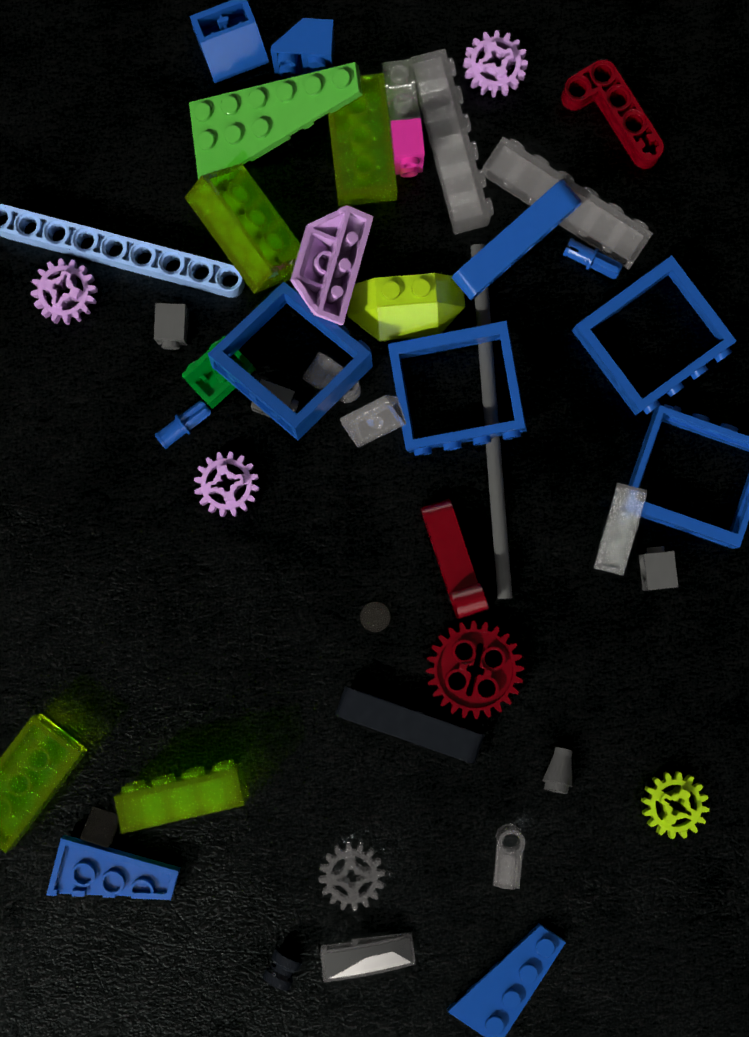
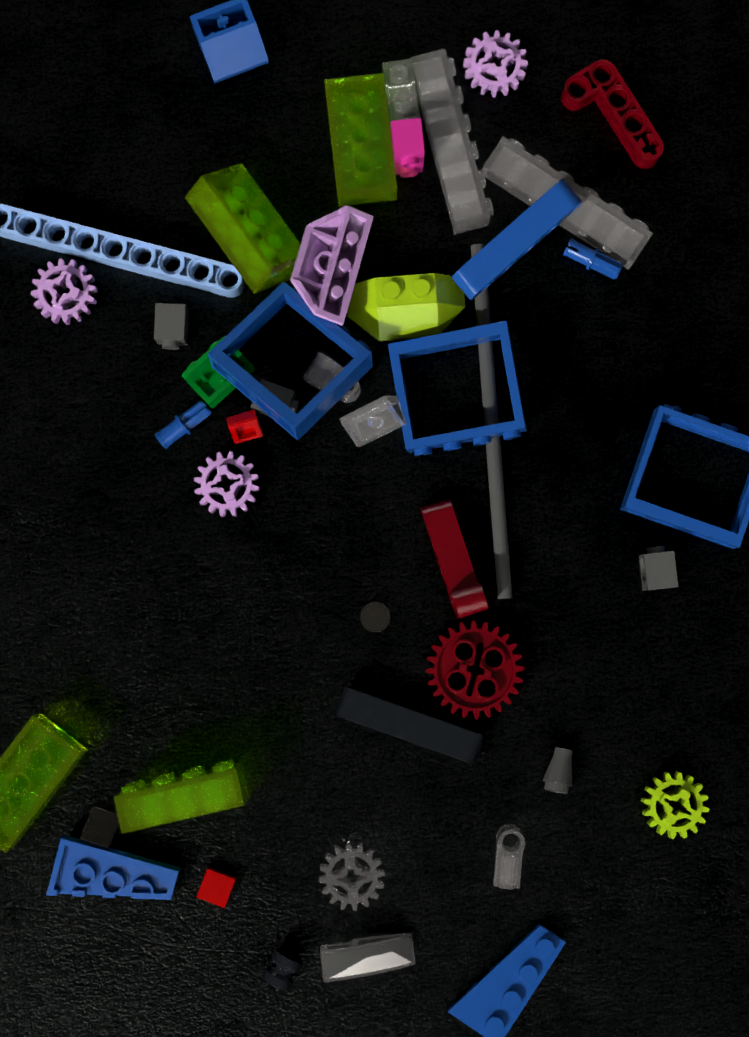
bright green wing [189,62,363,191] -> none
blue slope [271,18,335,78] -> none
blue window [572,255,736,416] -> none
clear tile [594,483,647,575] -> none
none -> red tile [196,867,236,908]
none -> red tile [226,409,263,444]

